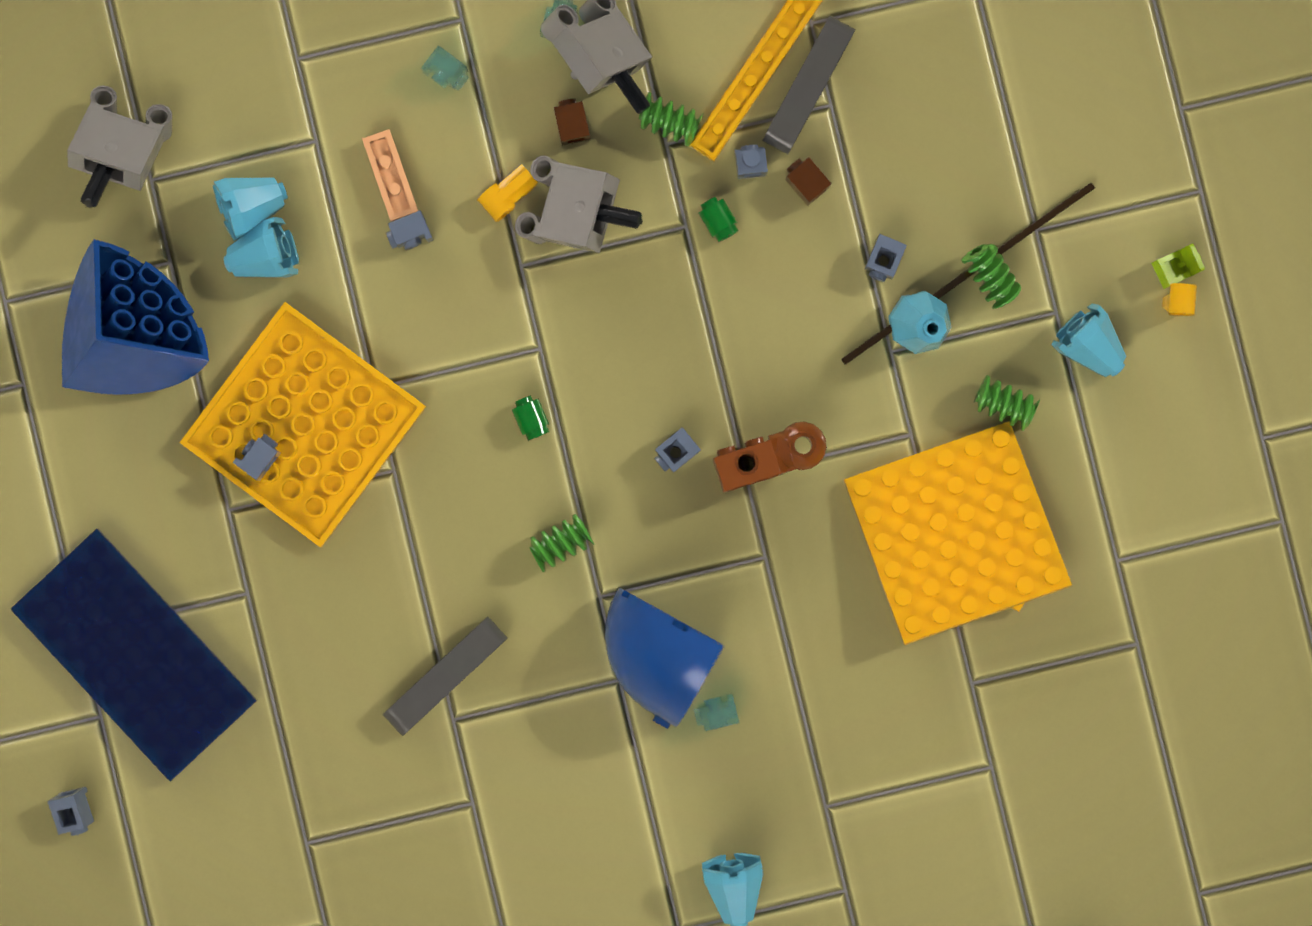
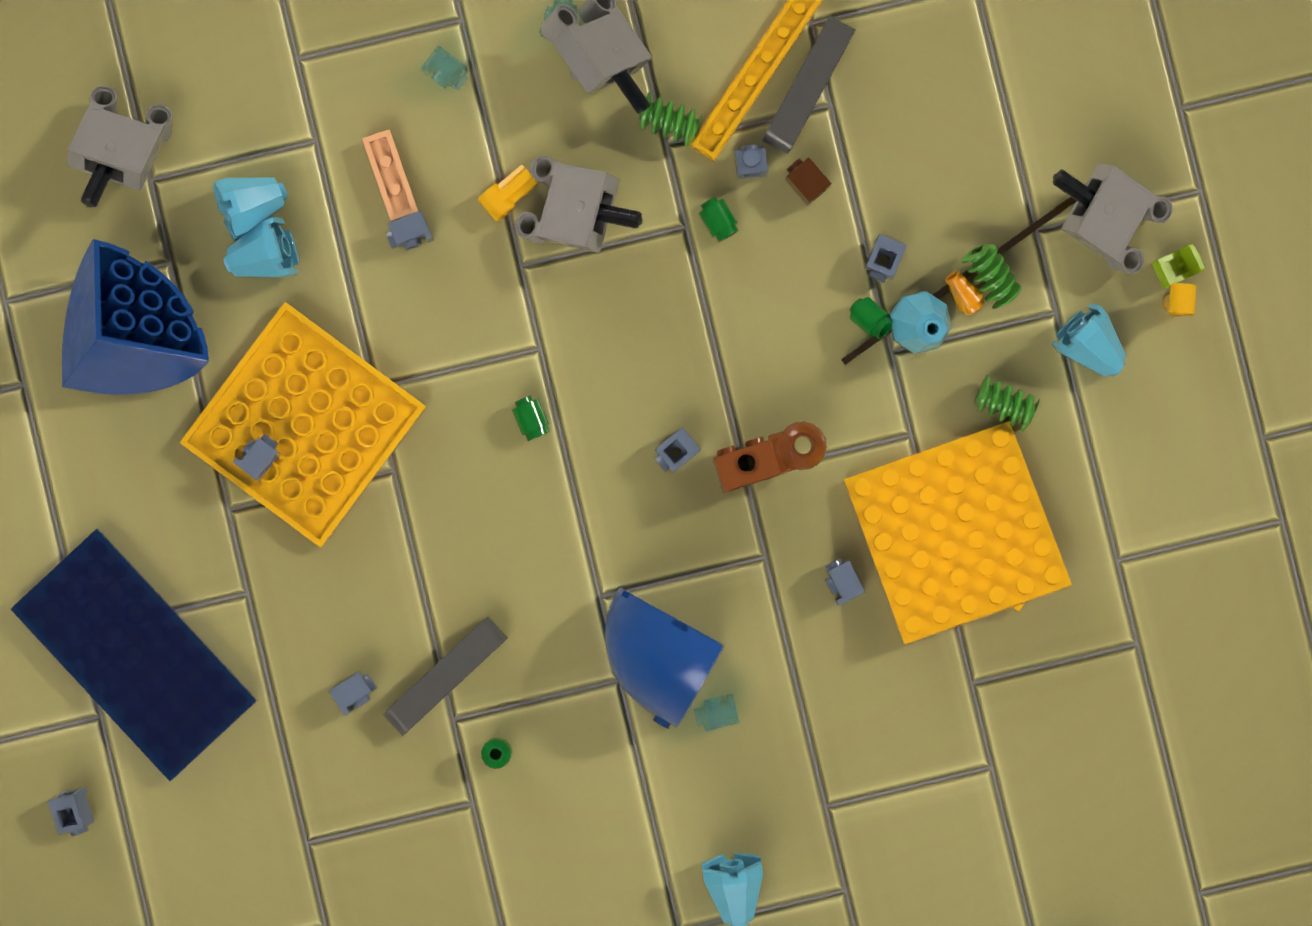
bright green piece [529,514,595,572] -> none
reddish brown brick [554,98,590,146] -> none
none -> sand blue brick [329,671,378,716]
none -> green brick [481,738,512,769]
none -> sand blue brick [825,558,865,605]
none -> green brick [850,297,893,339]
none -> light orange cone [945,271,985,315]
none -> light grey piece [1053,163,1173,274]

